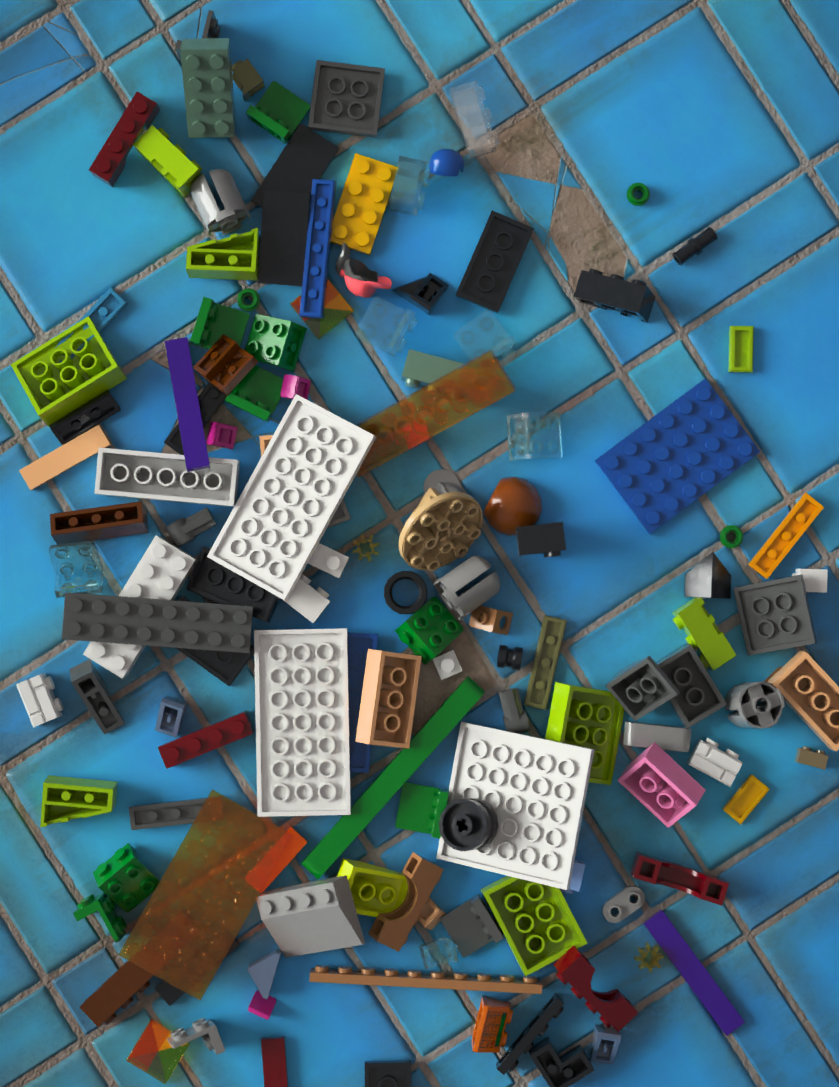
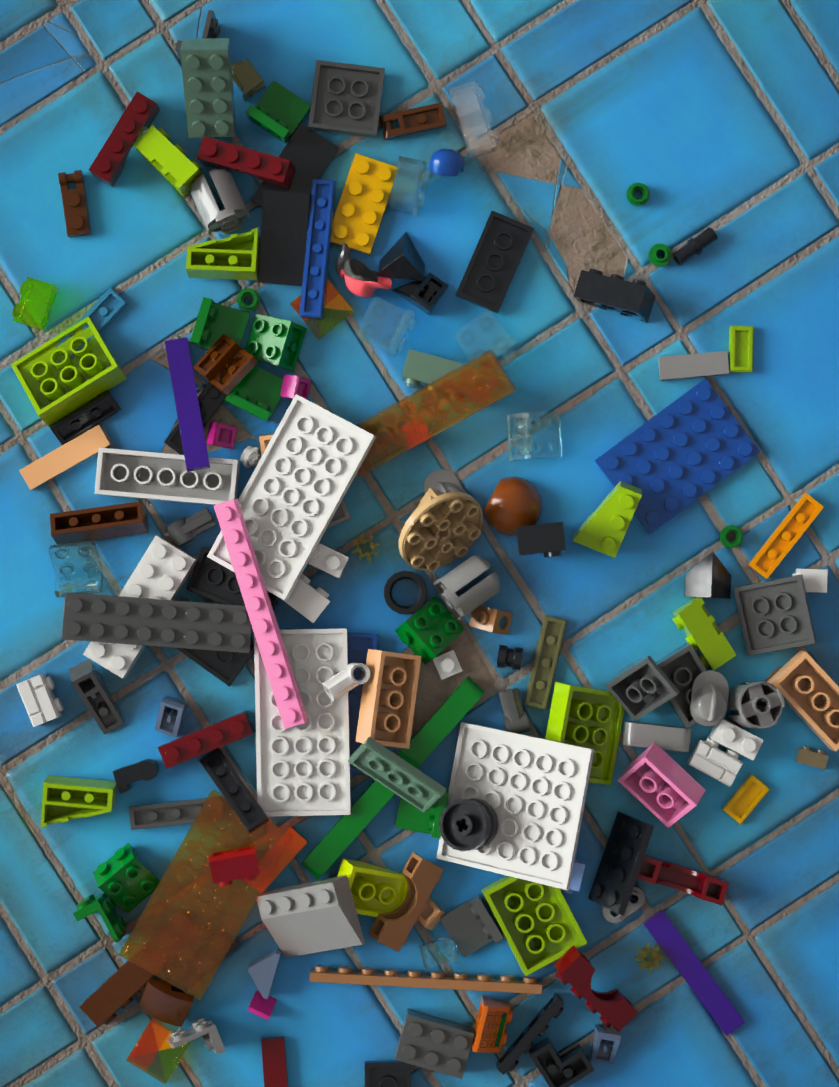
none -> clear neon green brick [12,277,58,332]
none -> reddish brown plate [58,170,92,238]
none -> black leg [113,759,159,793]
none -> reddish brown slope [138,979,194,1027]
none -> dark red arch [197,136,296,189]
none -> black plate [199,748,269,834]
none -> red slope [208,845,260,886]
none -> bright pink plate [214,498,308,729]
none -> white plate [240,446,261,468]
none -> white piece [322,663,370,701]
none -> sand green tile [348,737,446,813]
none -> black slope [378,232,425,281]
none -> reddish brown plate [379,103,447,140]
none -> dark grey brick [395,1009,475,1079]
none -> lime wedge [572,481,642,558]
none -> black plate [588,811,654,915]
none -> green plate [648,244,672,267]
none -> light grey tile [658,351,730,381]
none -> light grey piece [690,670,729,726]
none -> white brick [708,719,764,761]

